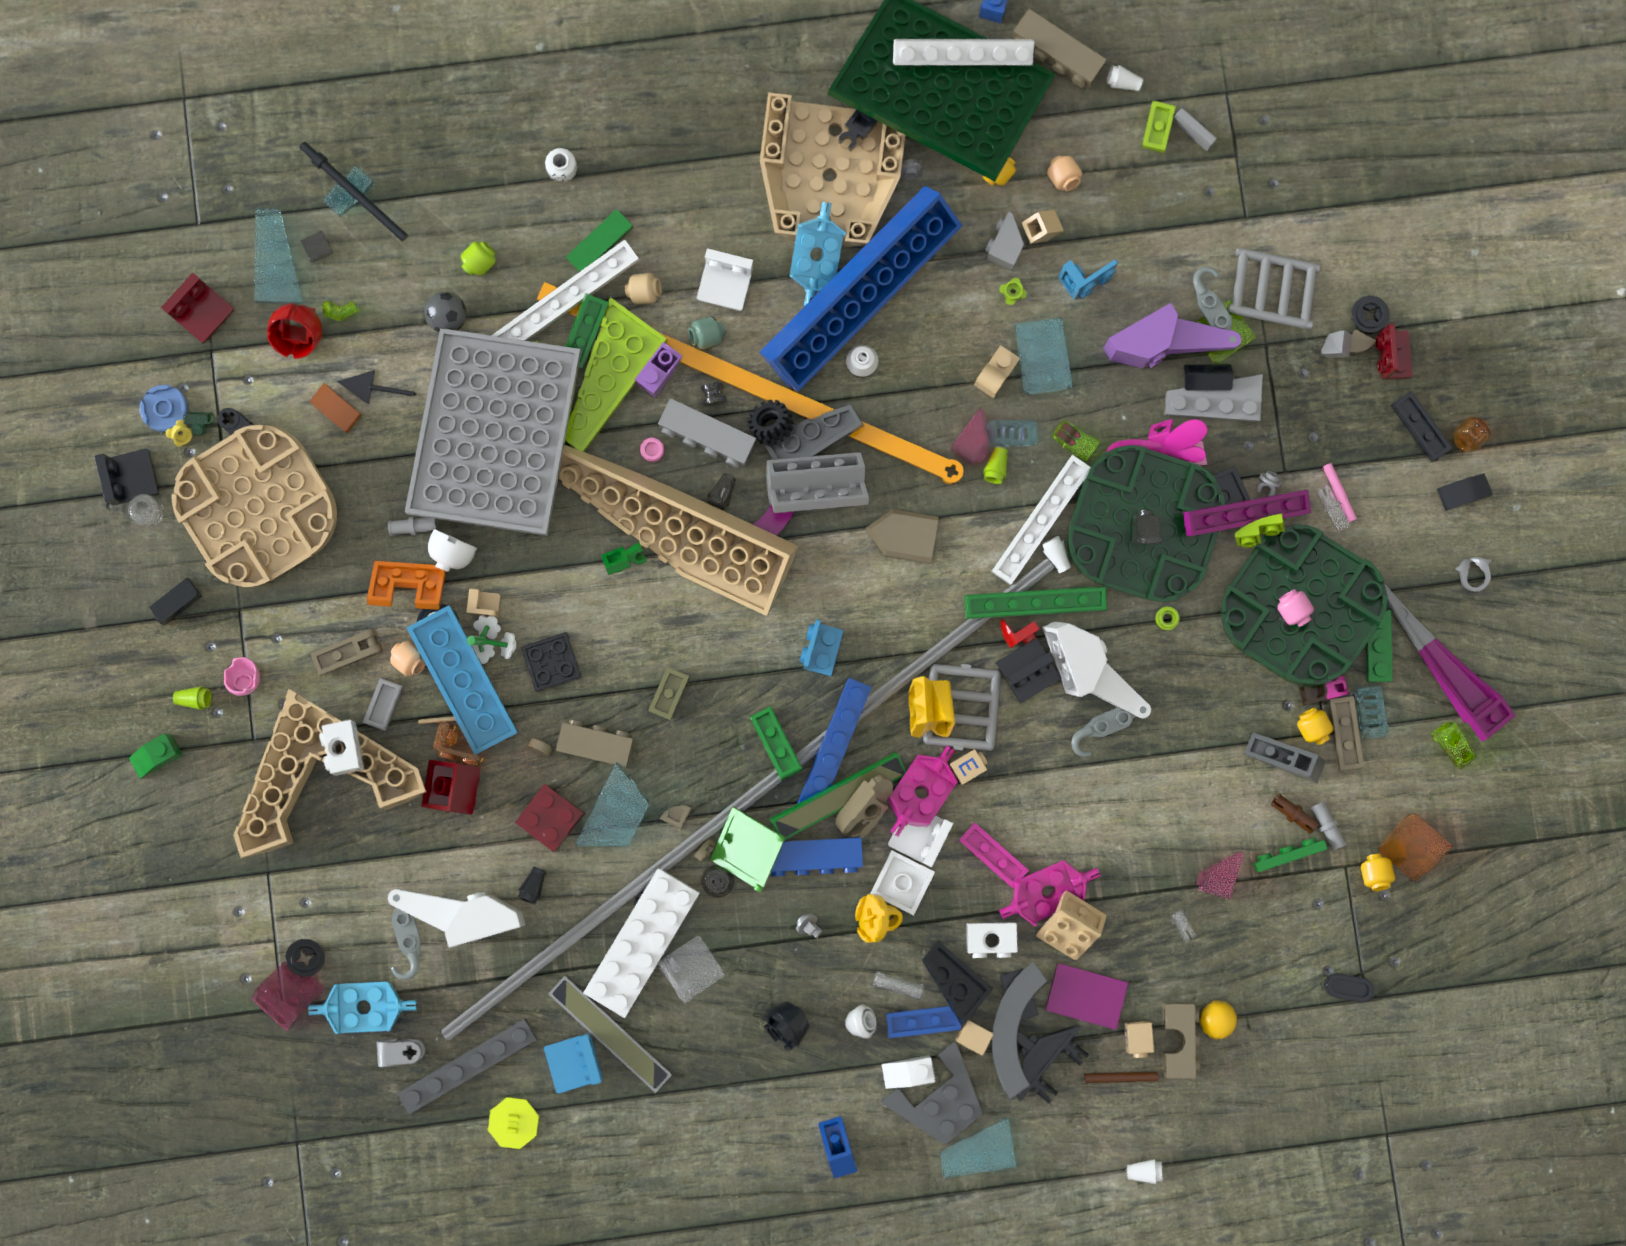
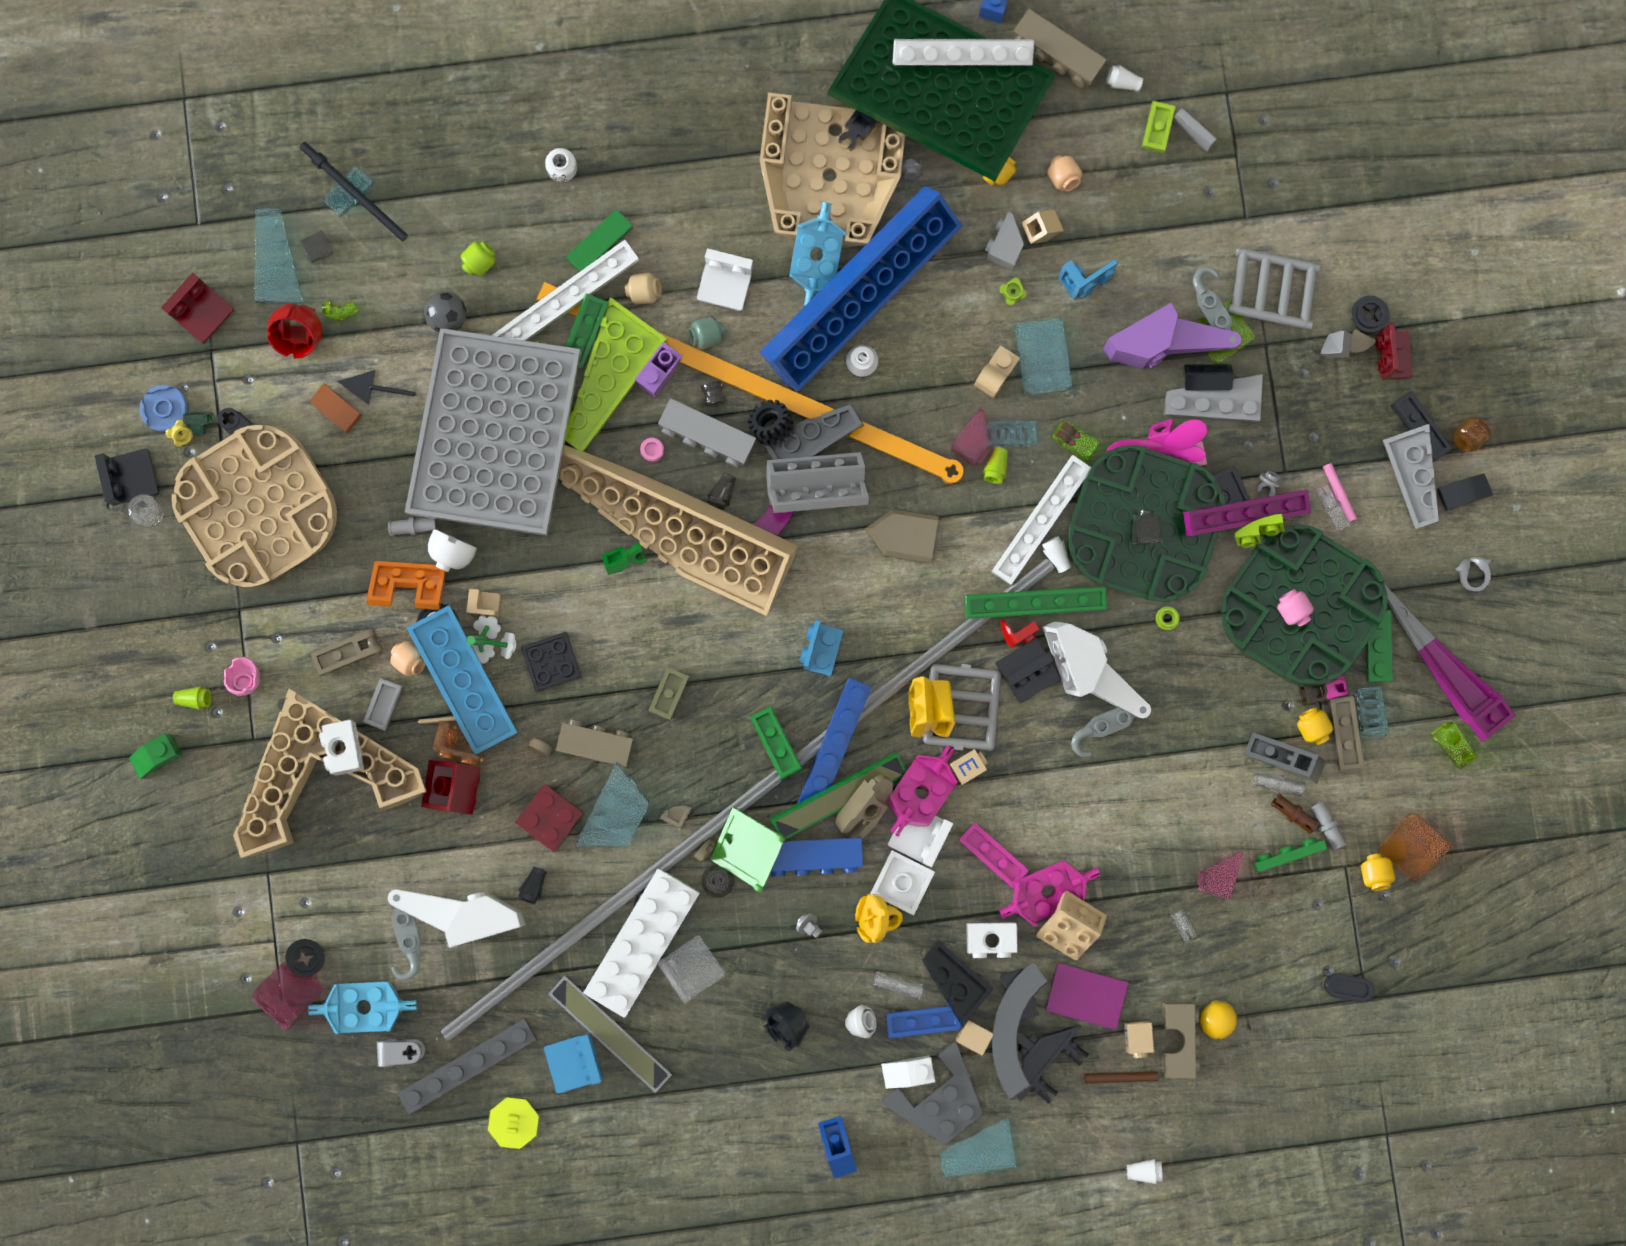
black slope [150,577,202,626] -> none
none -> clear pin [1253,771,1305,797]
none -> light grey wing [1383,424,1439,530]

